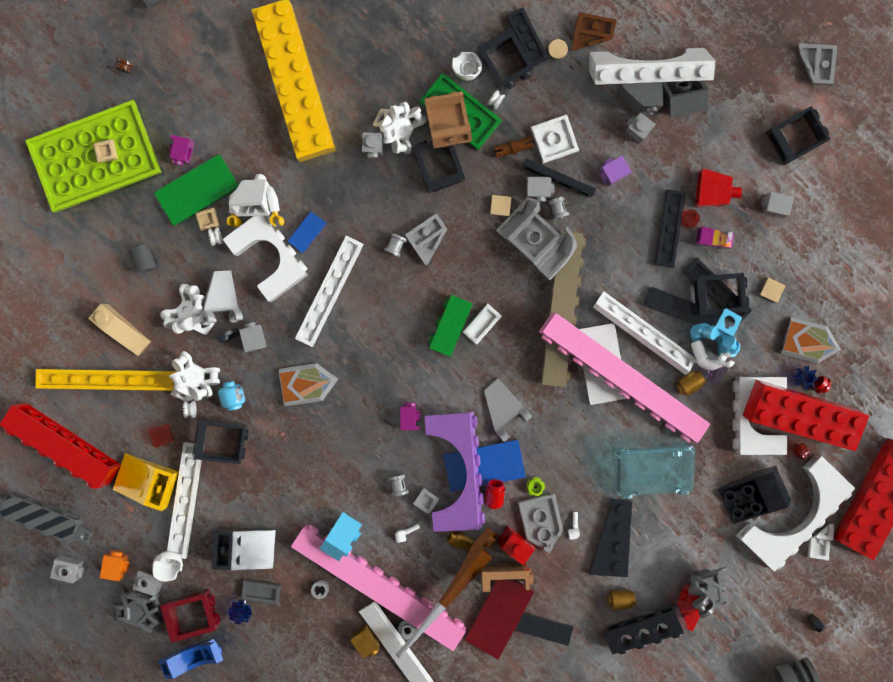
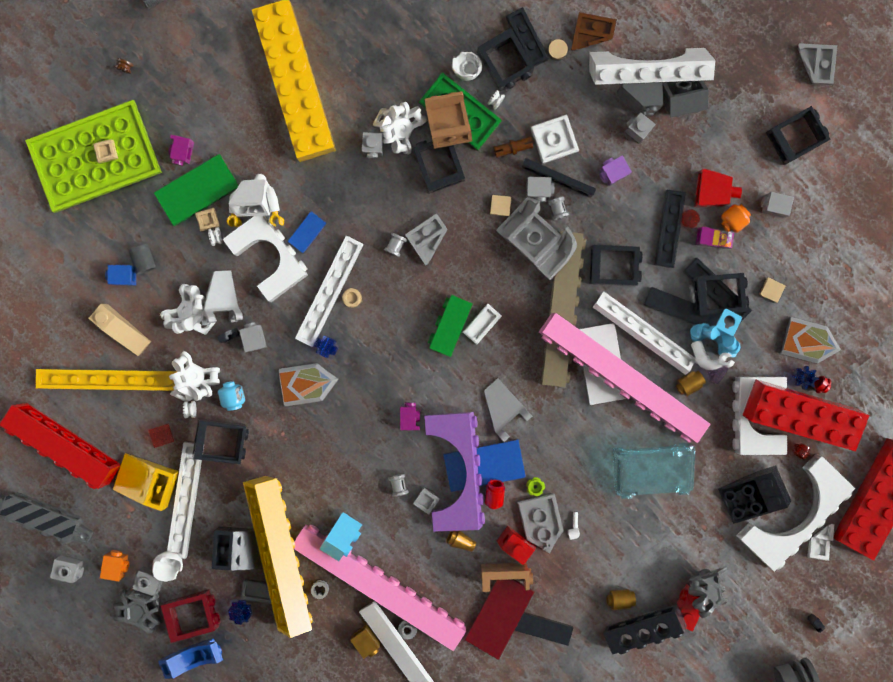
white hand [395,524,420,543] -> none
reddish brown plate [395,528,499,658] -> none
black wing [589,499,632,577] -> none
none -> blue brick [105,265,136,286]
none -> yellow brick [243,476,313,638]
none -> clear blue gear [314,335,339,358]
none -> tan tile [342,288,362,308]
none -> black window [589,245,643,286]
none -> orange head [721,204,751,233]

